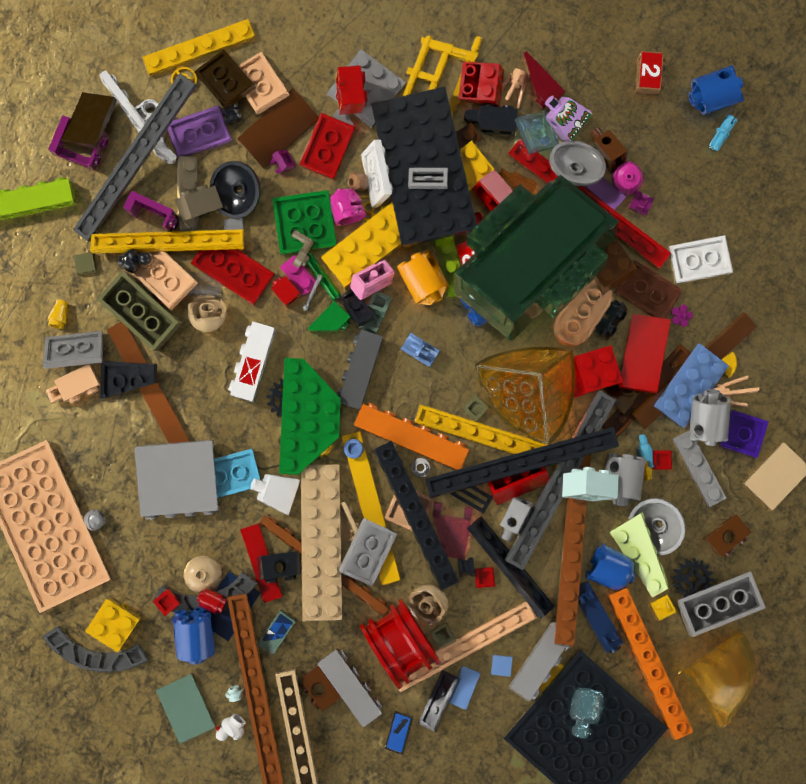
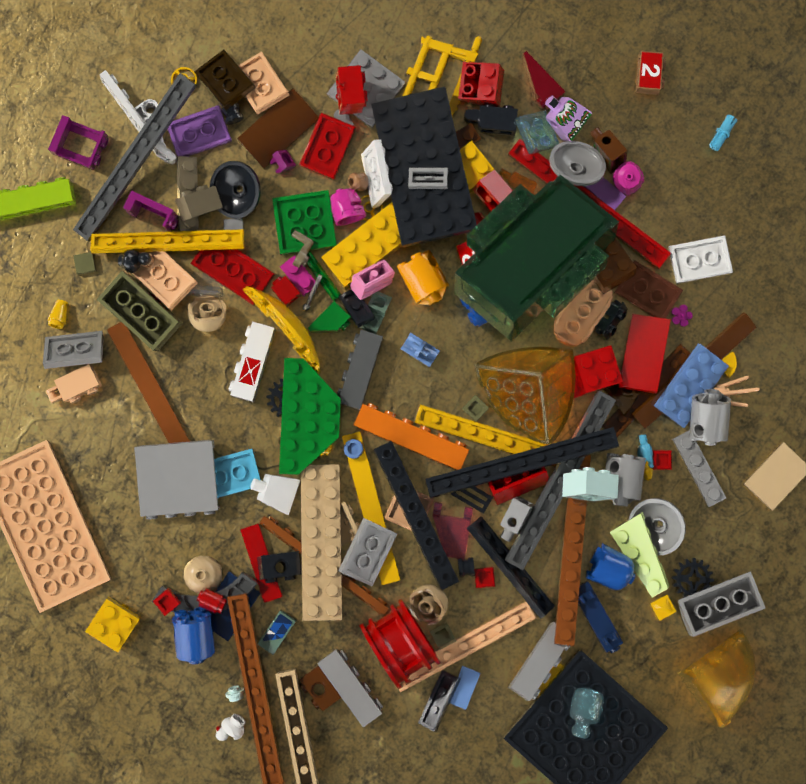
dark grey tile [42,626,150,672] -> none
dark brown tile [62,92,117,149] -> none
light grey piece [84,509,106,531] -> none
black wing [100,361,157,399] -> none
yellow plate [142,19,255,76] -> none
sand green tile [156,673,216,744] -> none
slope [385,711,414,755] -> none
white plate [411,458,430,477] -> none
lime plate [434,236,466,298] -> none
medium blue tile [491,655,513,677] -> none
light nougat plant [502,68,528,110] -> none
orange brick [607,587,693,740] -> none
magenta tile [629,191,654,217] -> none
blue cylinder [688,65,744,115] -> none
reddish brown brick [703,514,751,557] -> none
dark purple plate [719,410,769,458] -> none
none -> yellow brick [243,286,321,375]

